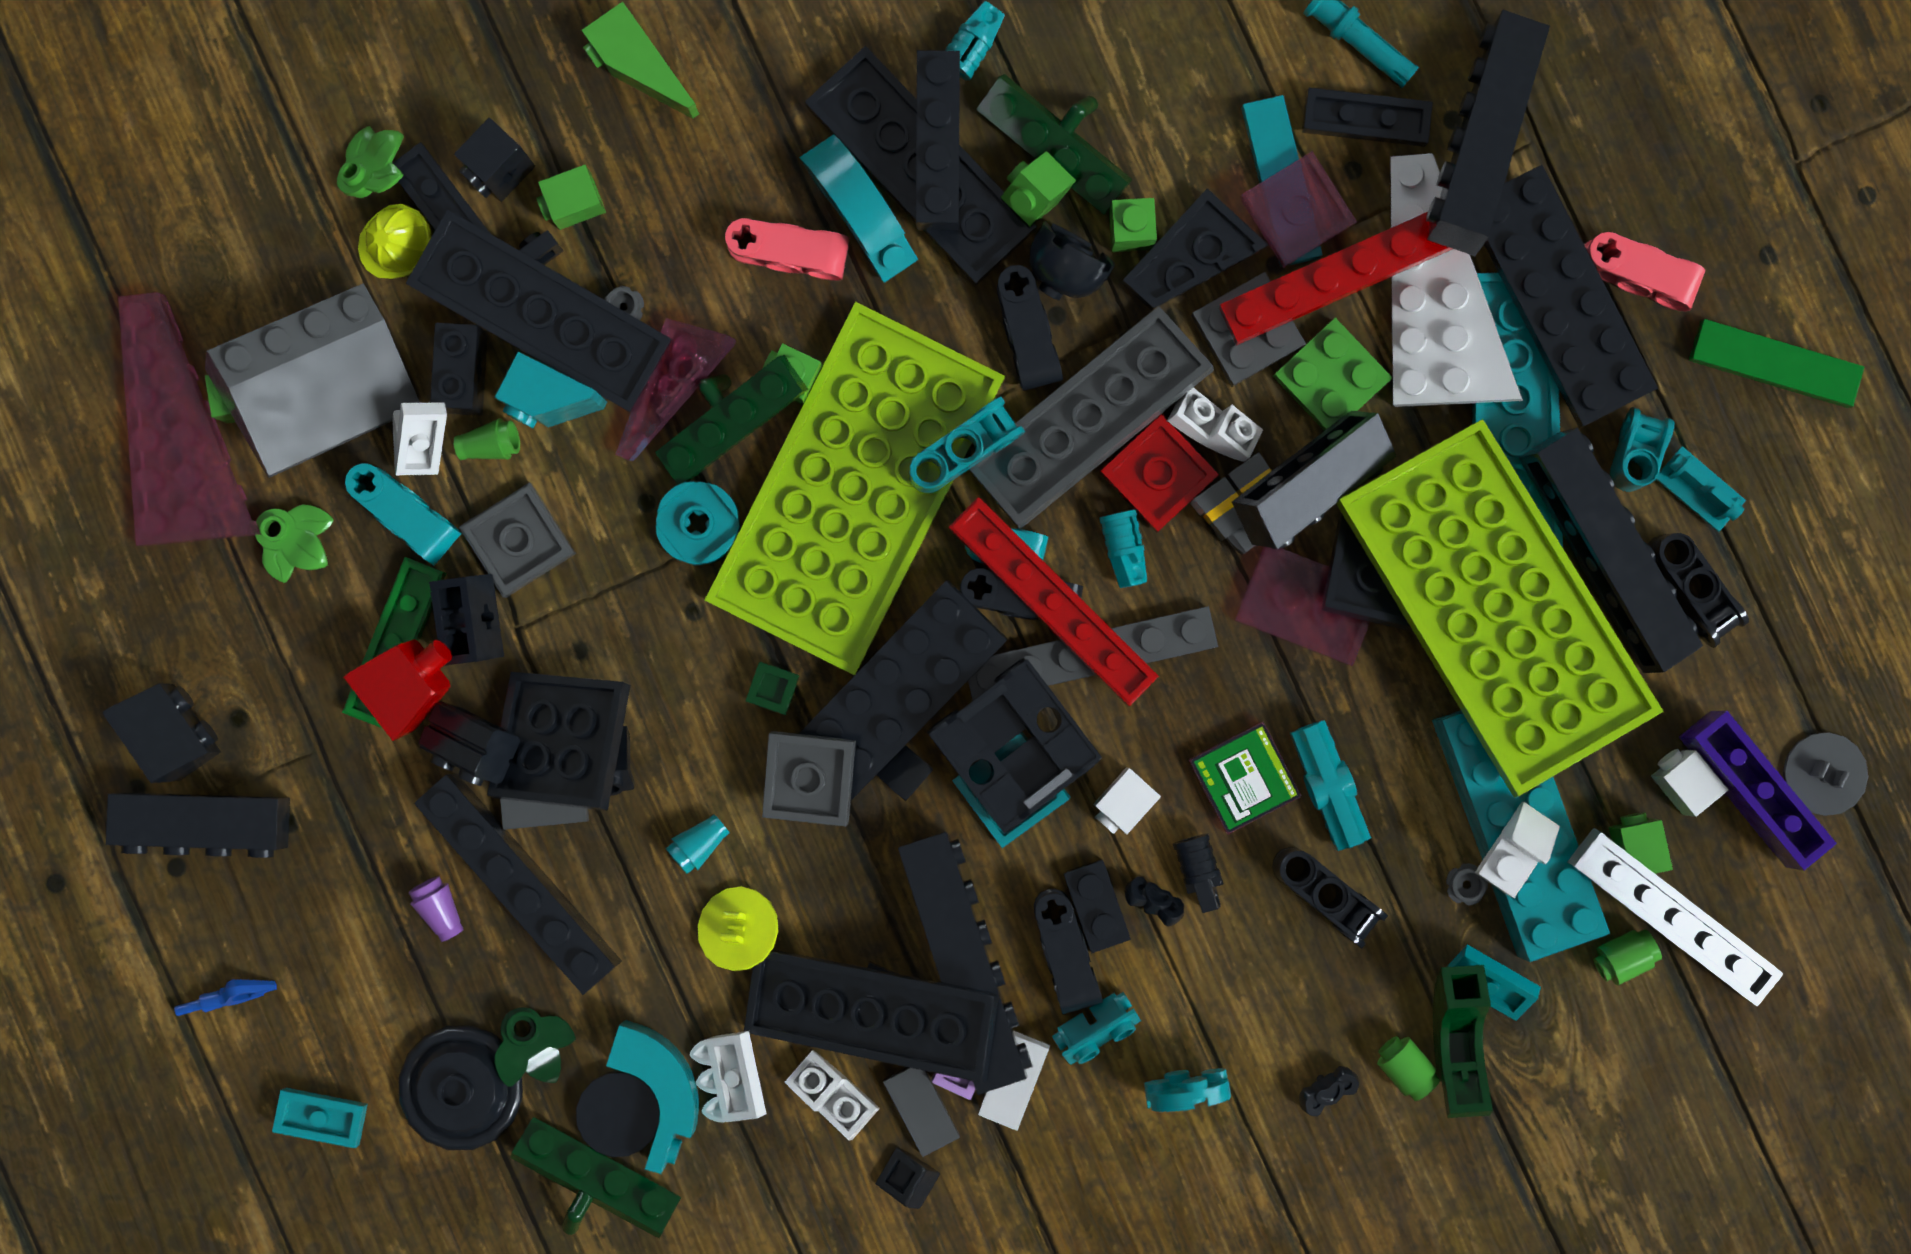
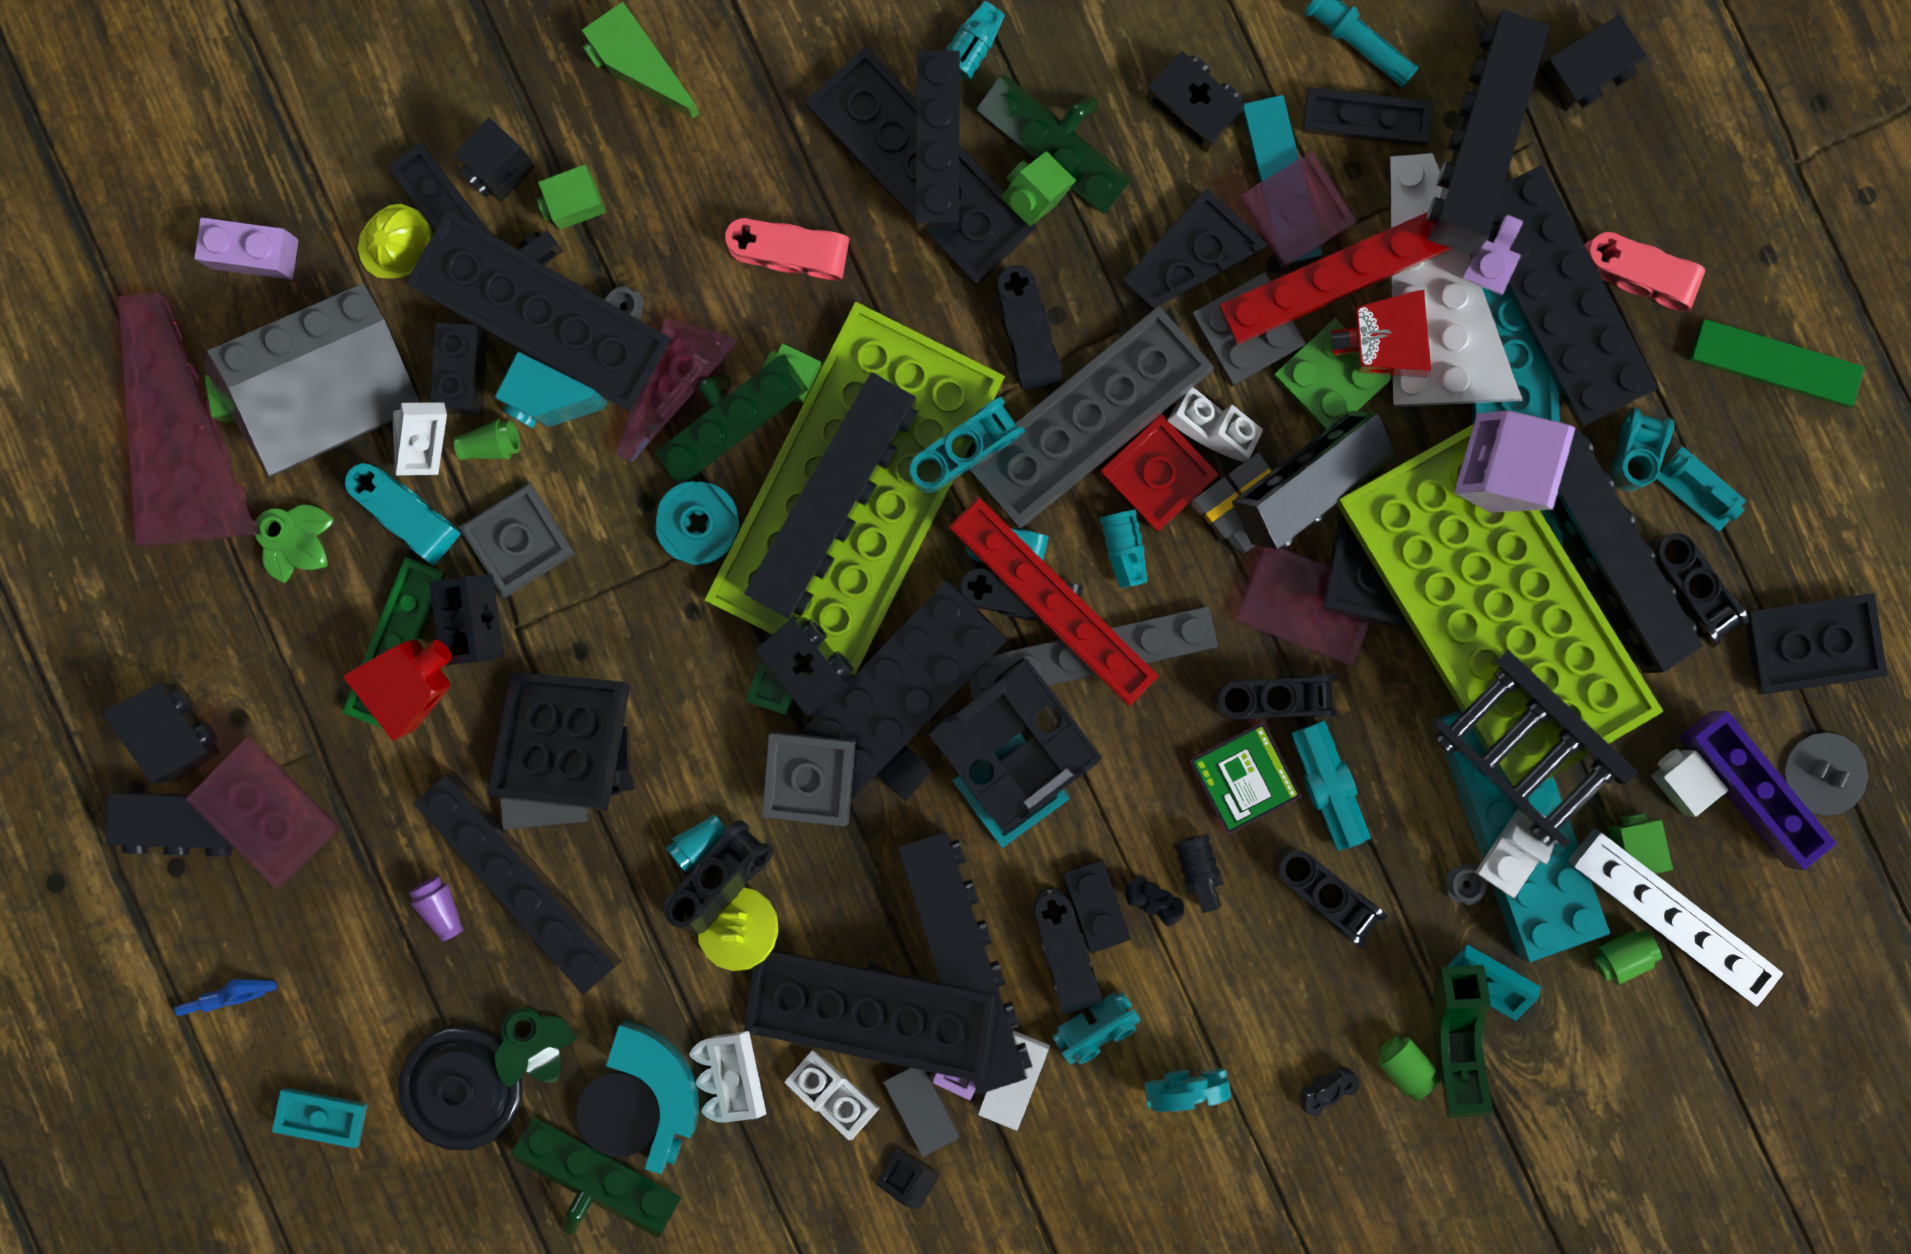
bright green plate [337,126,404,198] -> none
black brick [418,701,520,786] -> none
teal arch [799,134,918,283] -> none
black cylinder [1029,221,1115,300] -> none
white brick [1093,767,1161,834] -> none
bright green brick [1109,198,1157,252] -> none
none -> clear pink tile [186,738,341,889]
none -> lavender brick [194,218,299,280]
none -> black piece [664,820,774,935]
none -> black brick [744,372,919,619]
none -> black brick [755,617,858,716]
none -> black brick [1145,51,1245,153]
none -> black piece [1212,674,1337,719]
none -> red torso [1331,290,1431,377]
none -> black fence [1430,649,1639,848]
none -> lavender slope [1454,411,1575,512]
none -> lavender plate [1462,214,1523,295]
none -> black brick [1539,14,1647,111]
none -> black plate [1746,593,1888,695]

